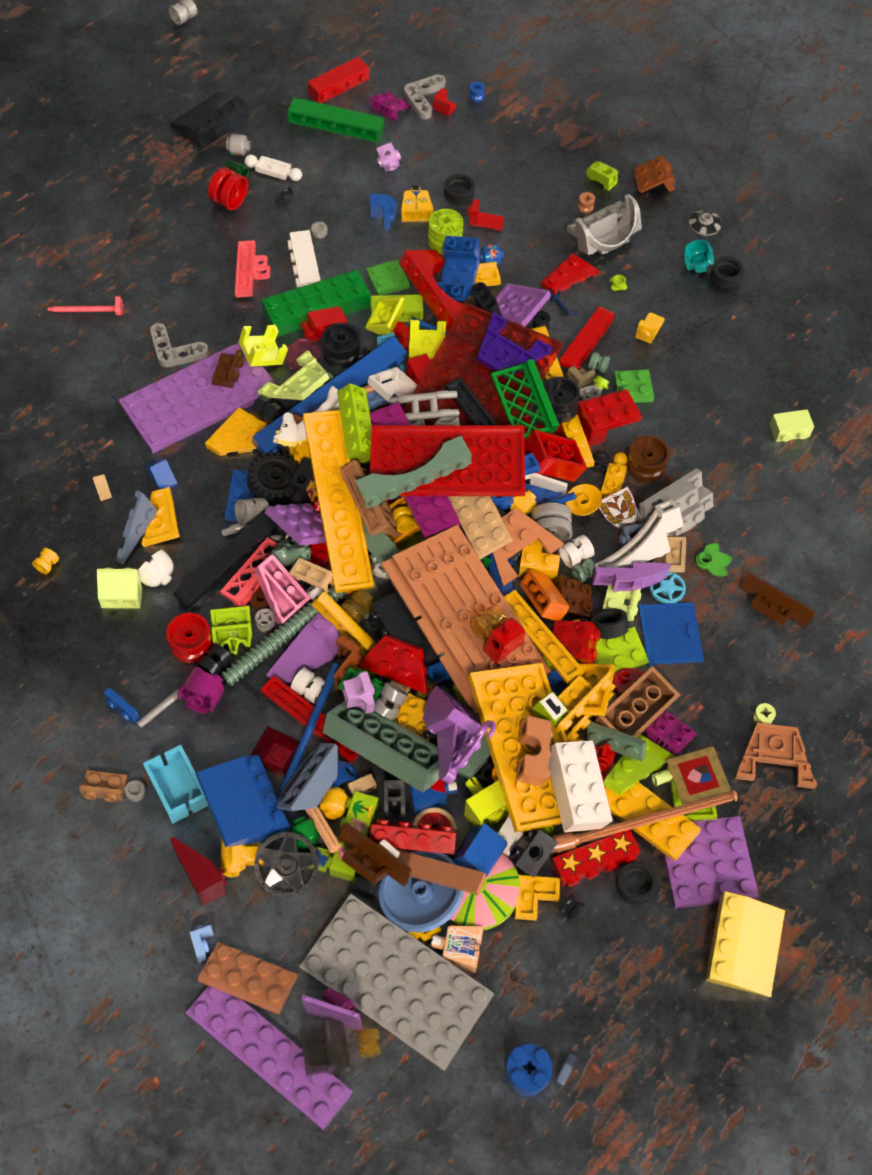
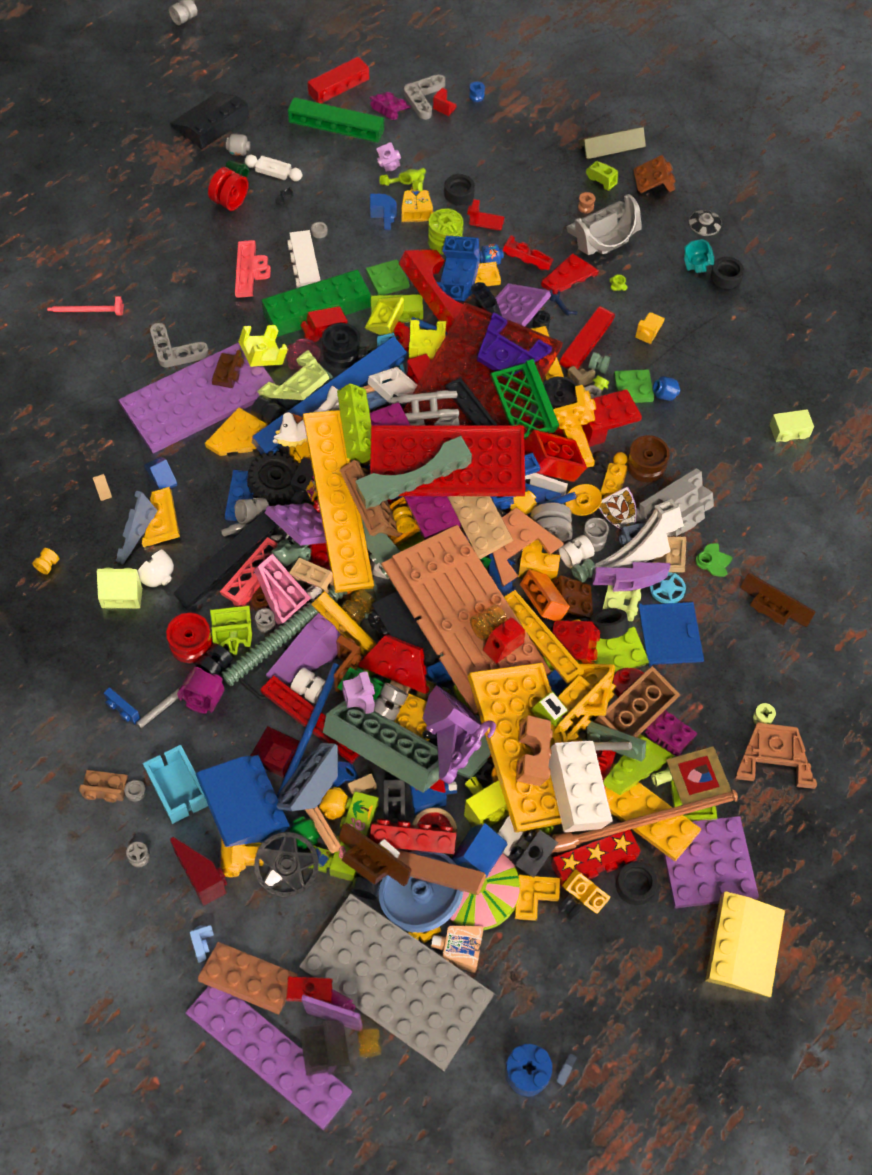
none -> light grey wheel [126,842,150,867]
none -> red plate [286,977,333,1003]
none -> lime piece [379,168,426,191]
none -> red wing [502,235,554,270]
none -> yellow bracket [553,385,596,429]
none -> yellow slope [562,869,611,914]
none -> panel [579,127,646,159]
none -> light grey wheel [583,518,609,552]
none -> light grey bar [593,742,632,750]
none -> blue head [653,376,680,401]

